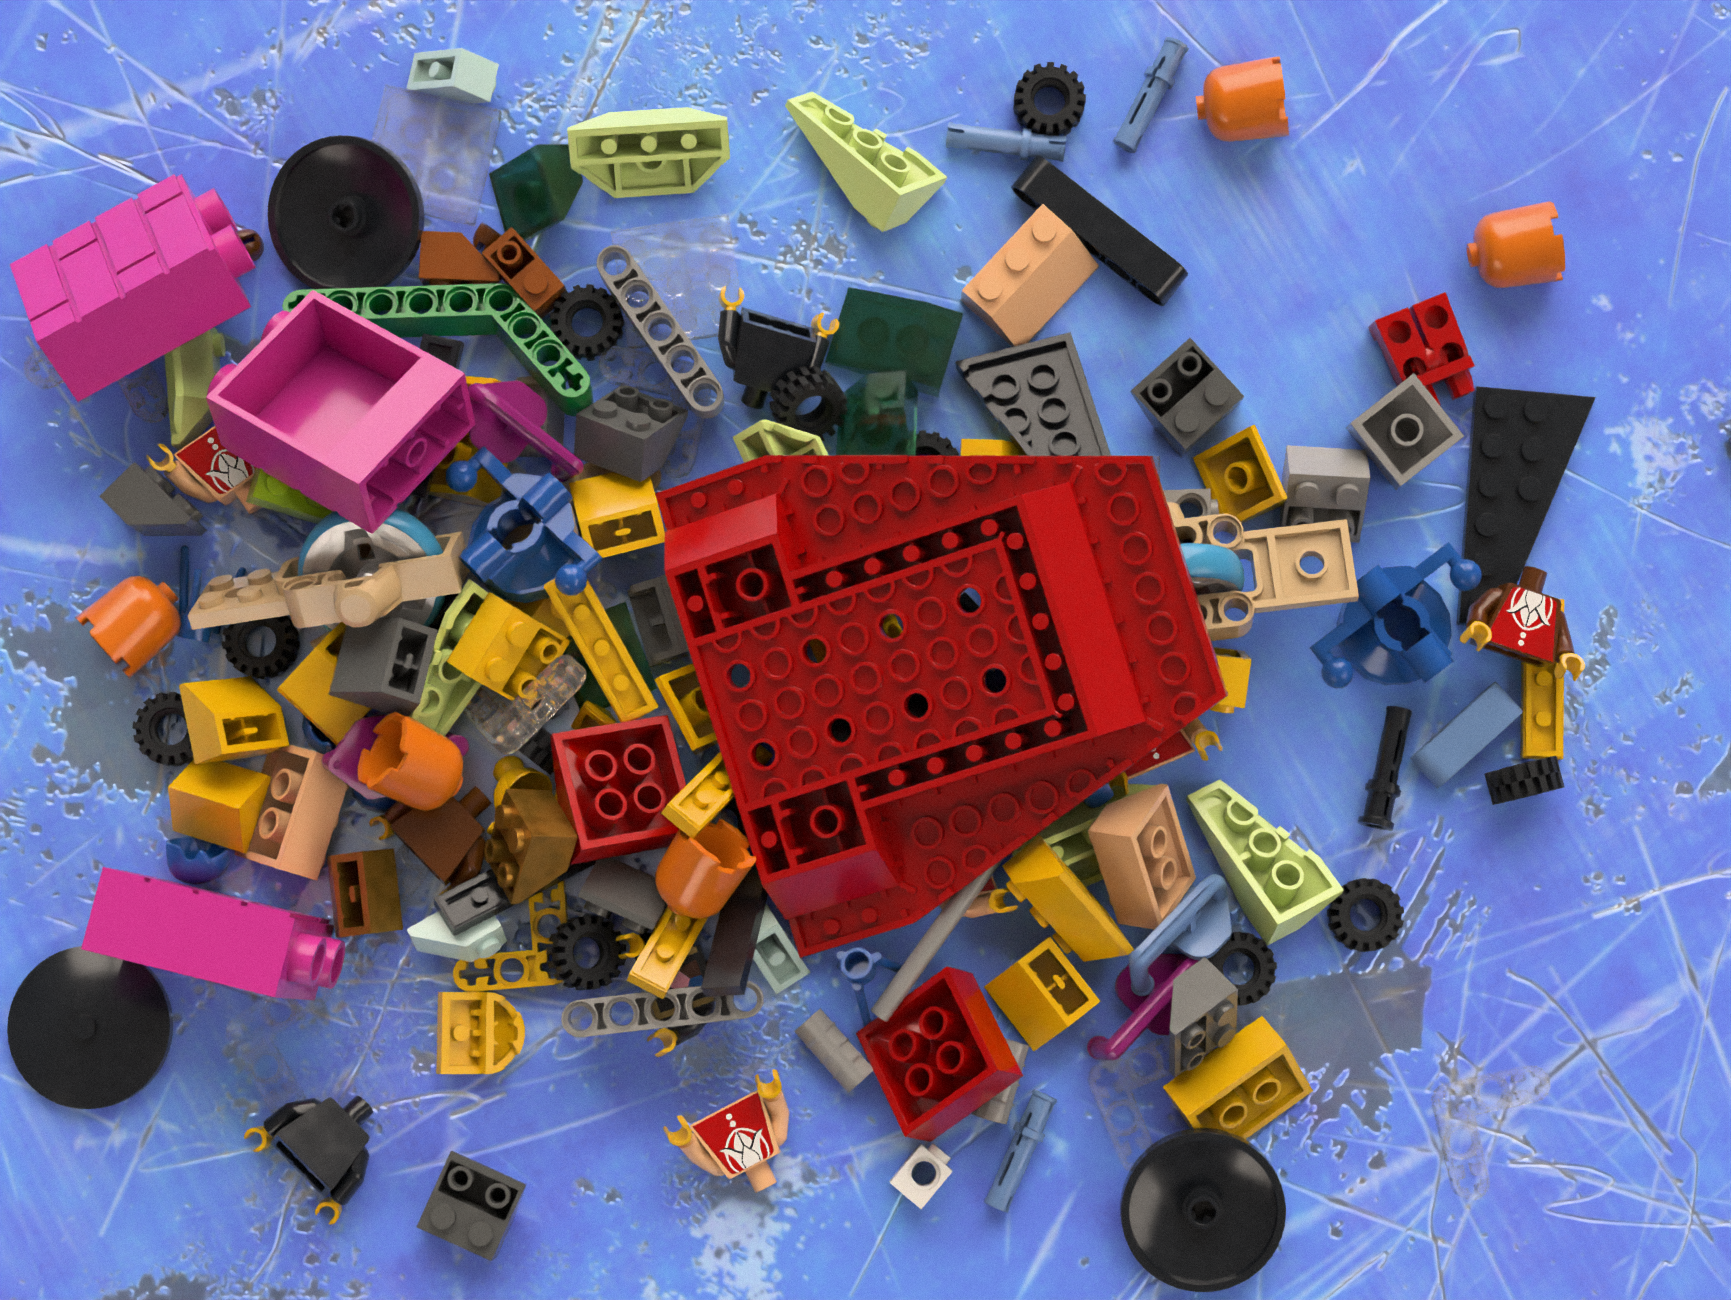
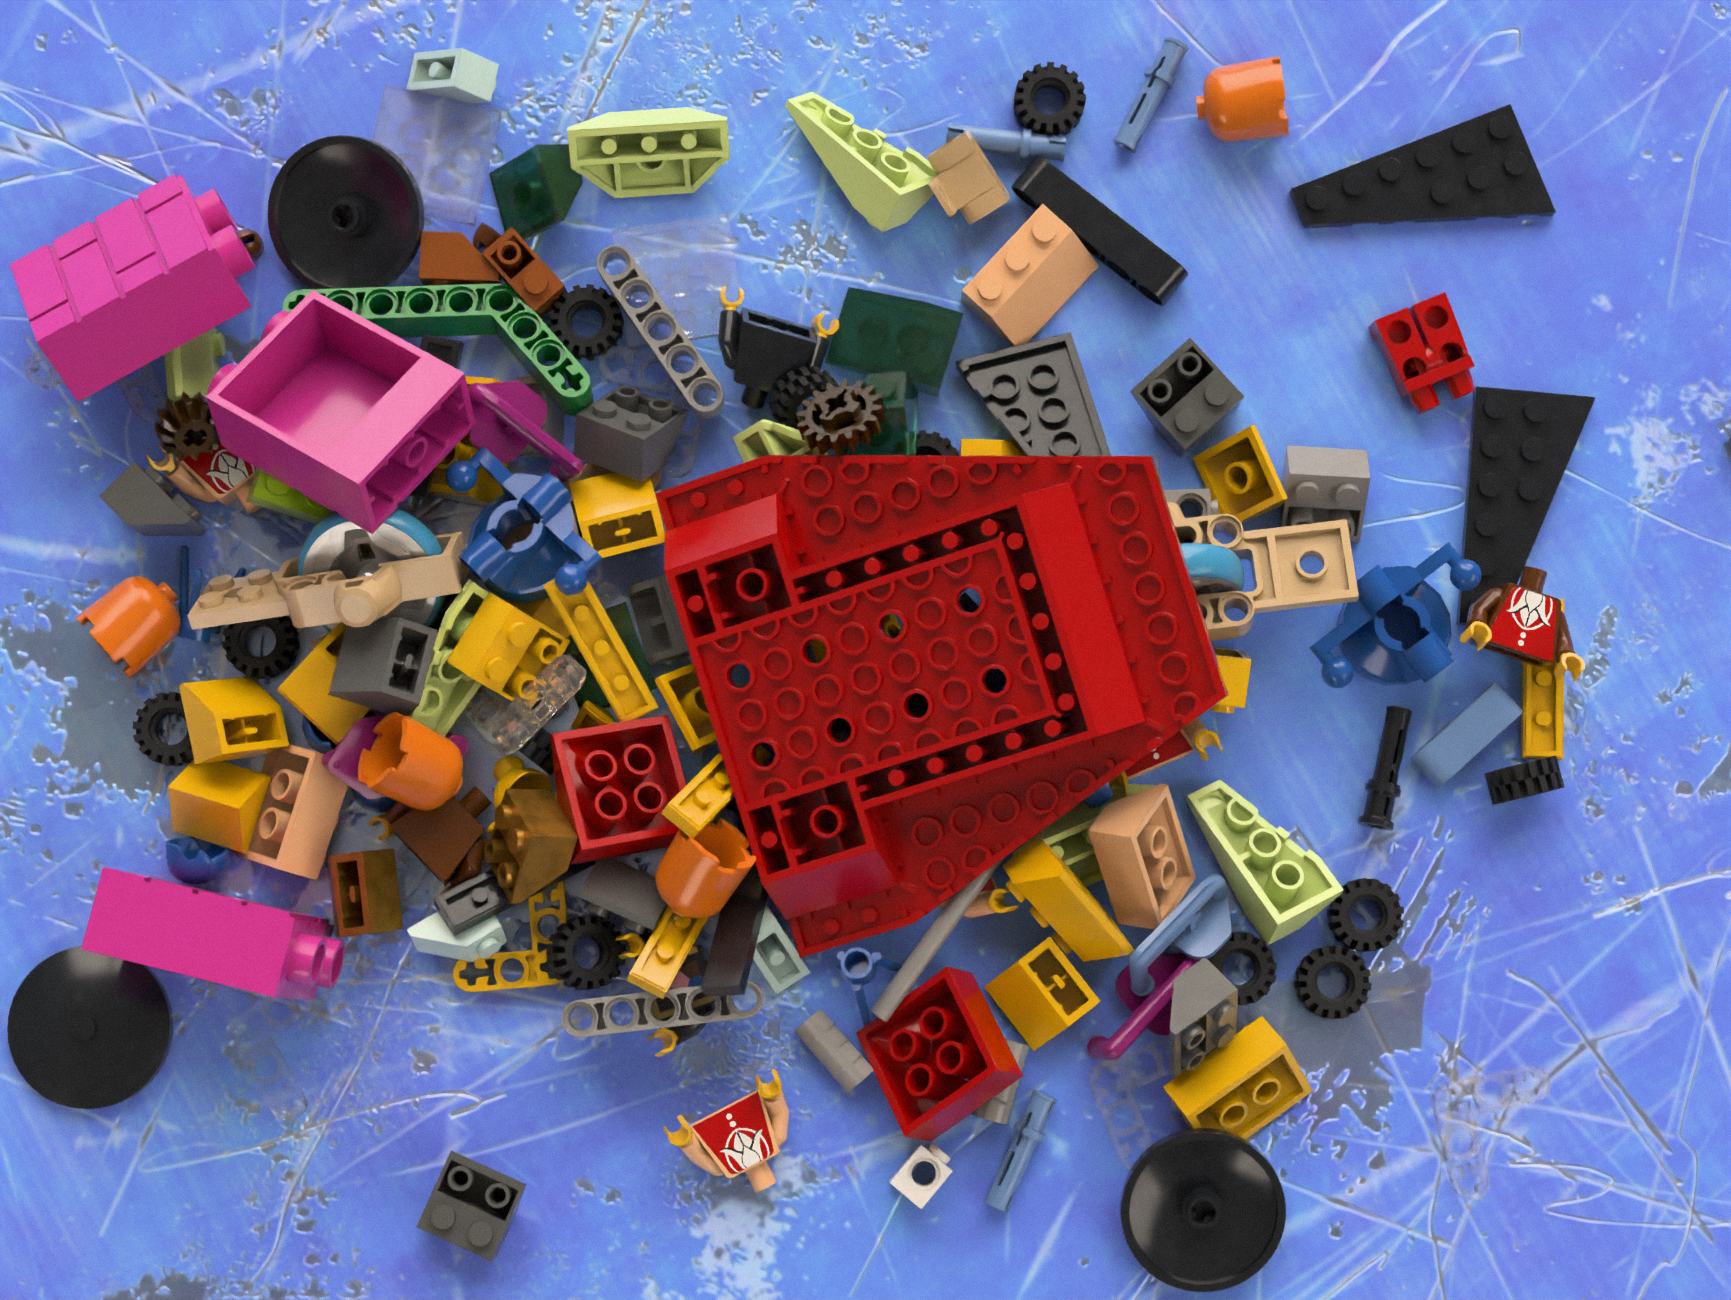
black torso [244,1096,373,1225] -> none
yellow slope [436,992,525,1074] -> none
light grey slope [1346,373,1464,490] -> none
orange cylinder [1466,201,1565,288] -> none
none -> dark brown gear [154,391,221,462]
none -> dark brown gear [796,379,886,456]
none -> tan piece [926,129,1011,225]
none -> black wing [1289,104,1556,228]
none -> black tyre [1294,945,1372,1019]

